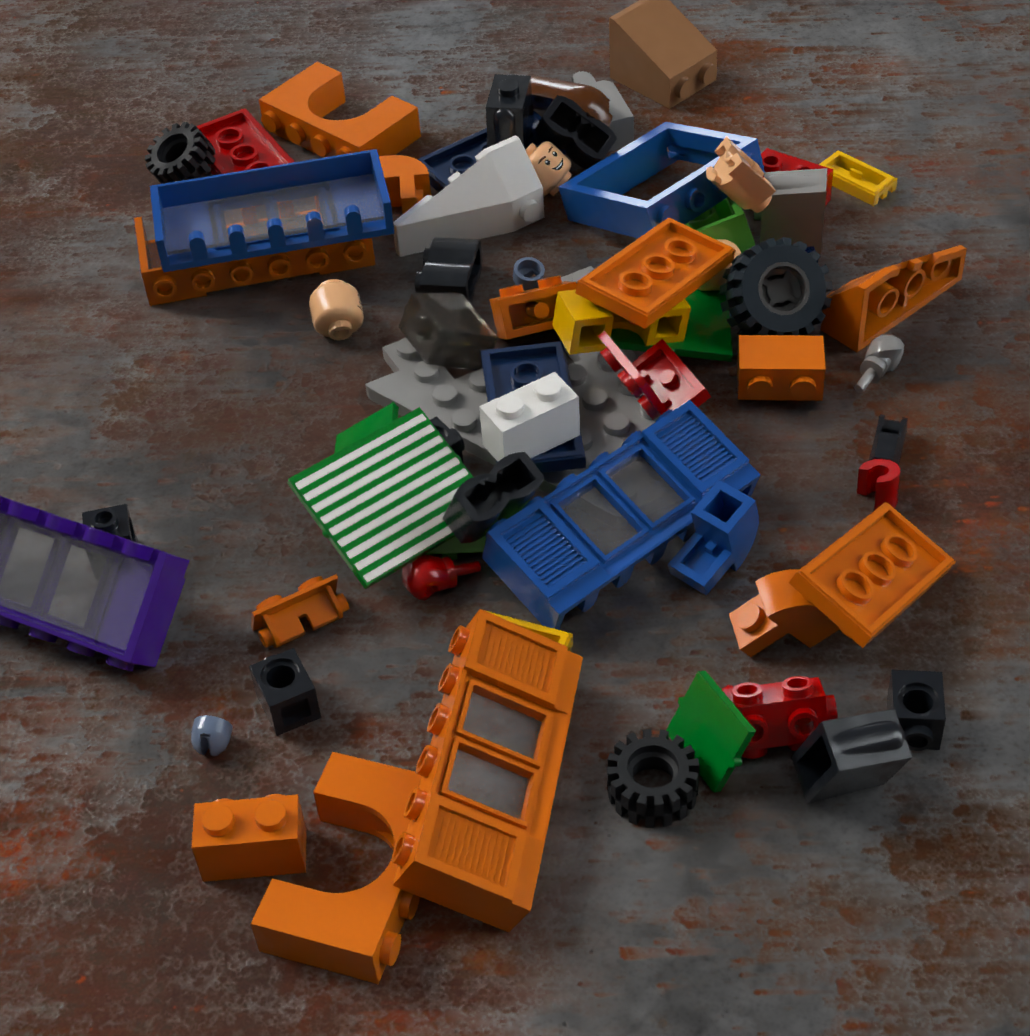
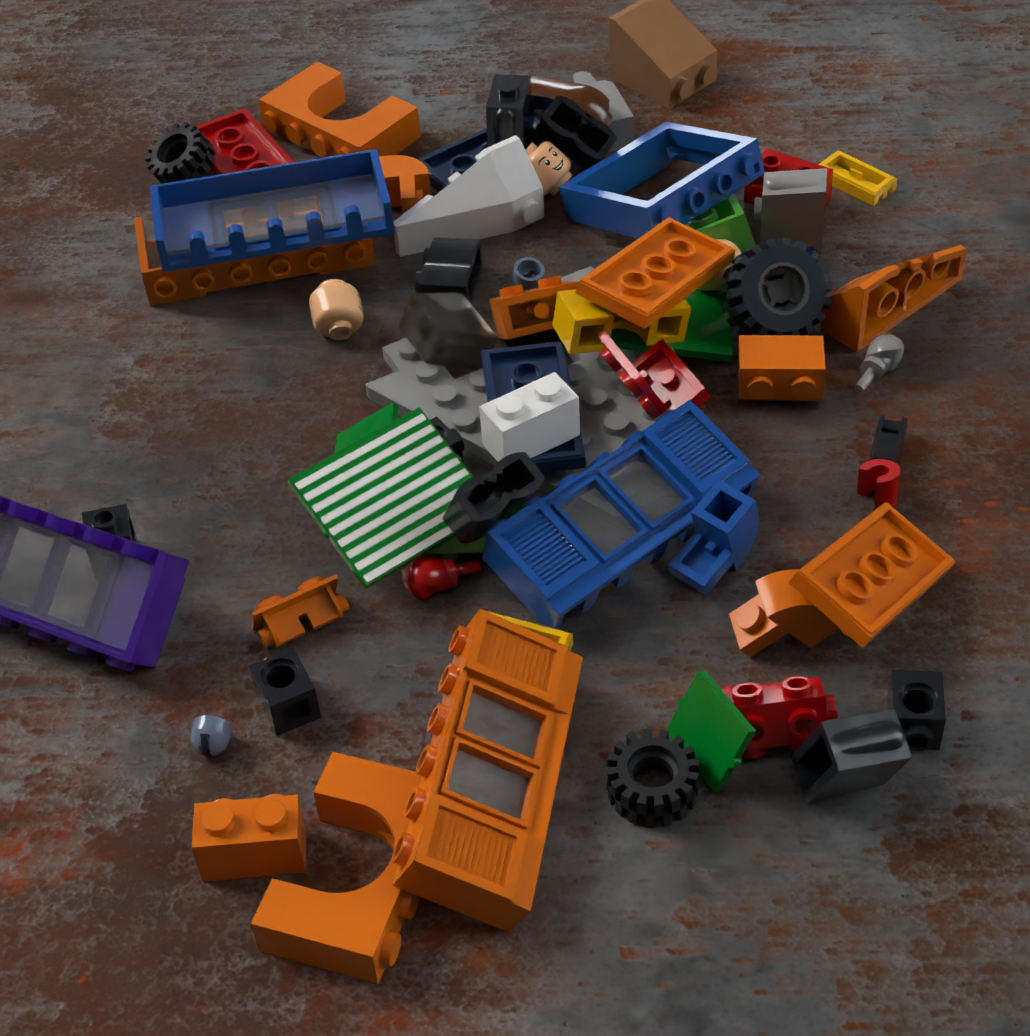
light nougat cylinder [706,136,776,213] -> none

